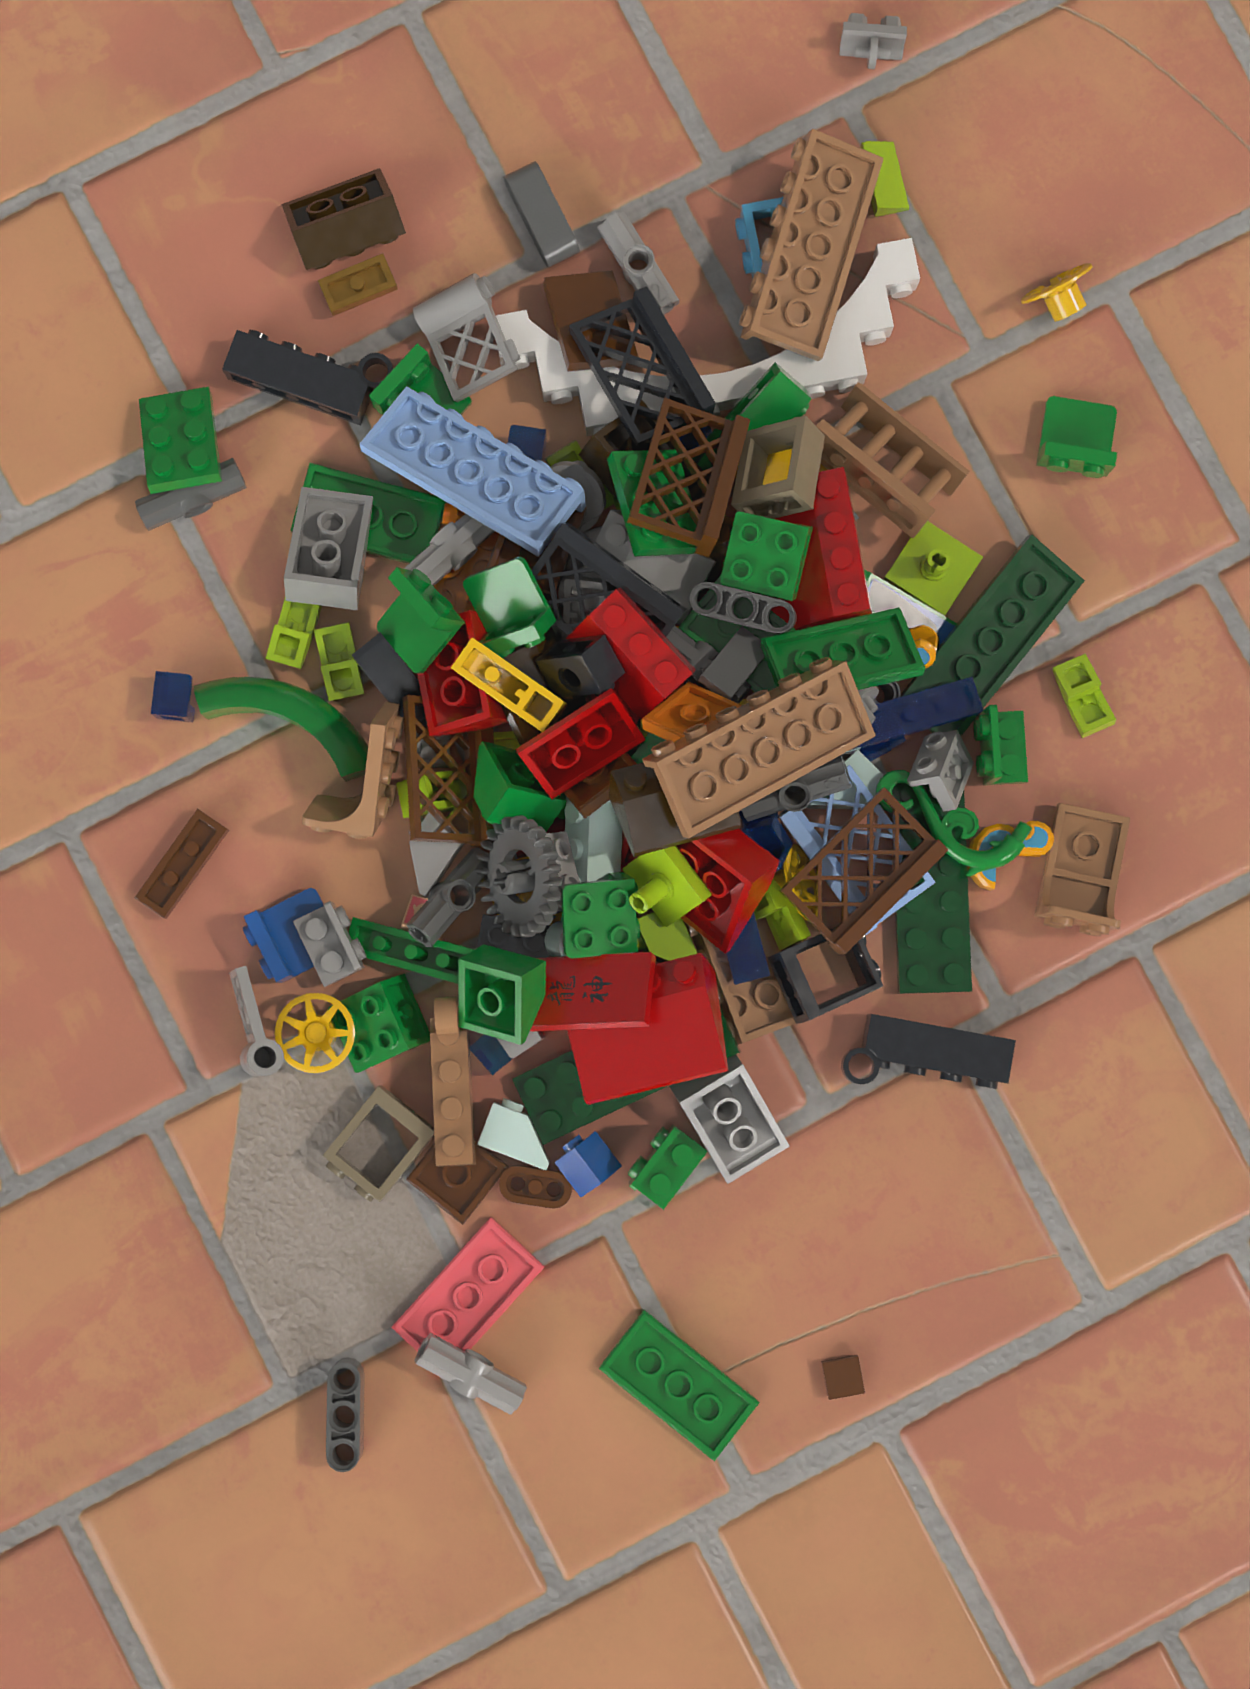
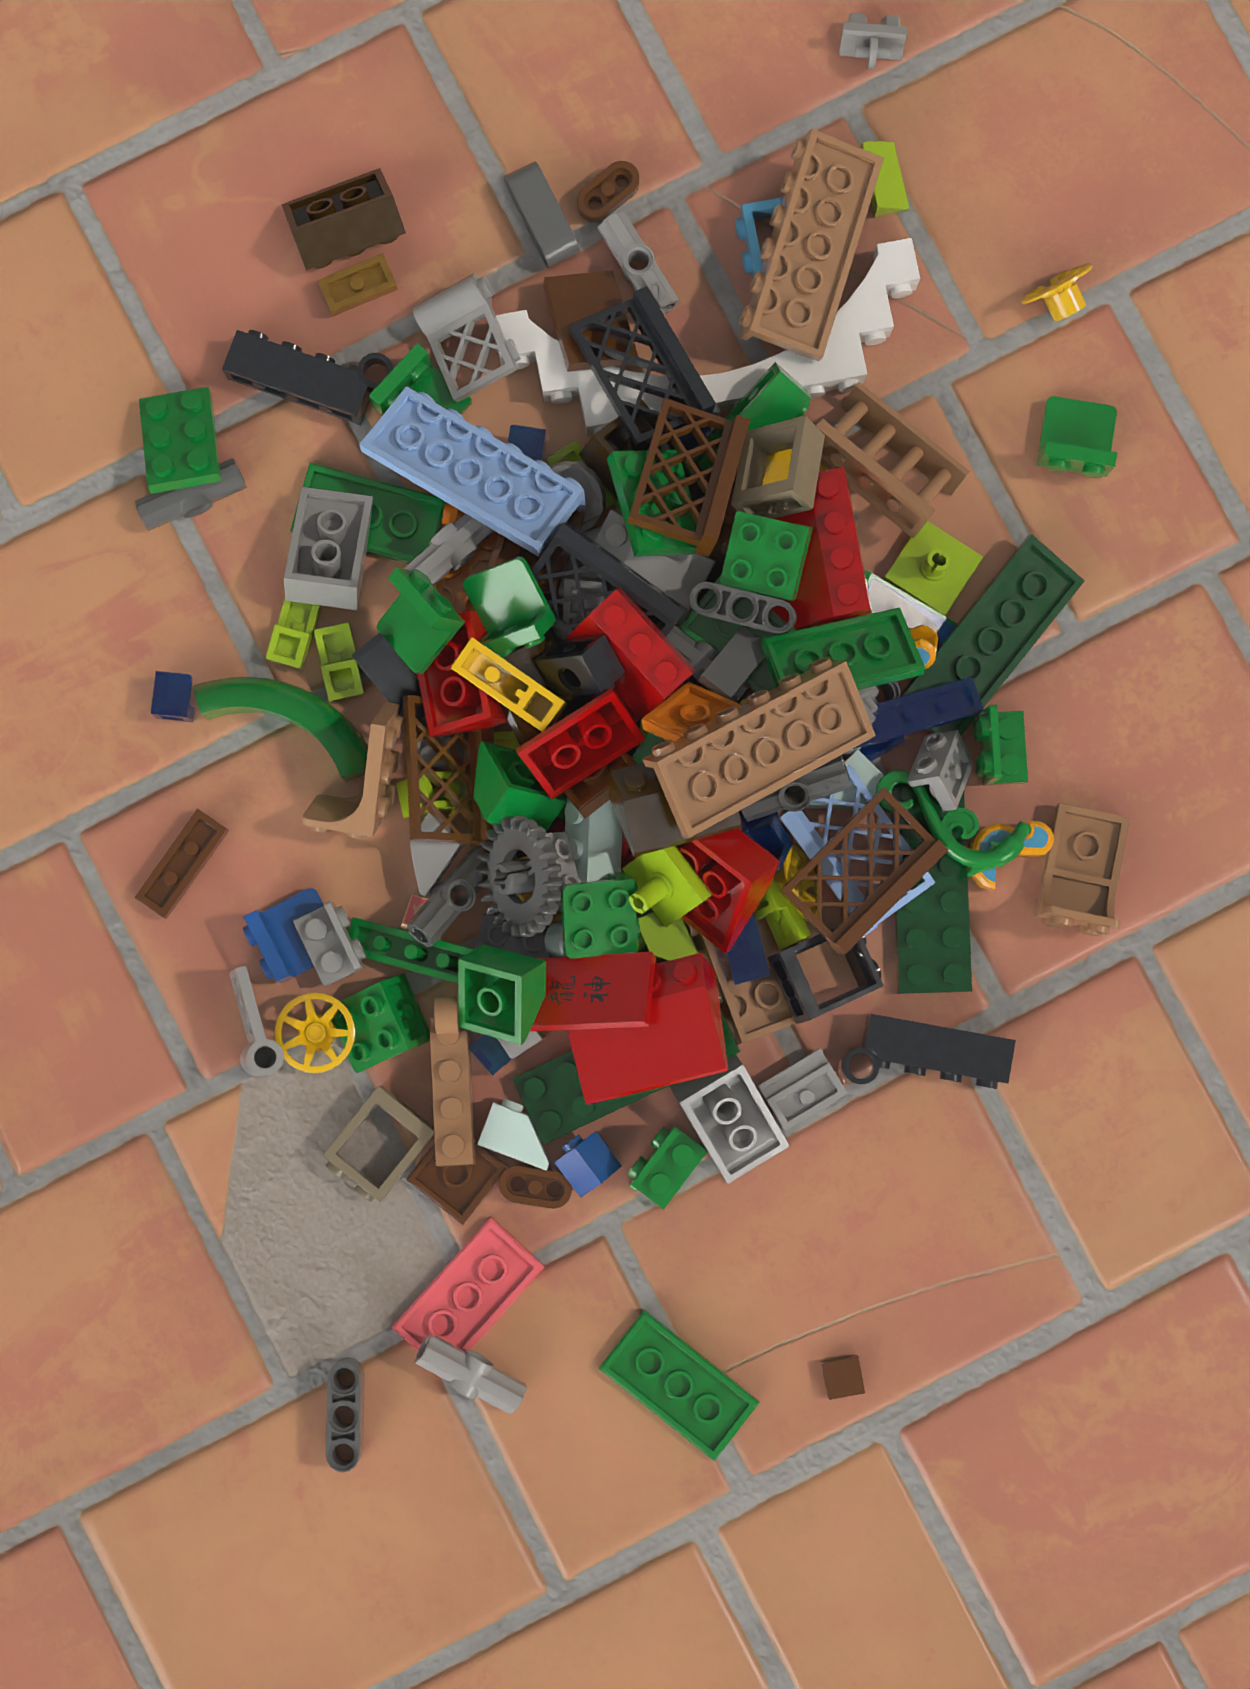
lime slope [1052,653,1116,738] -> none
none -> reddish brown plate [577,161,639,222]
none -> light grey plate [757,1048,848,1132]

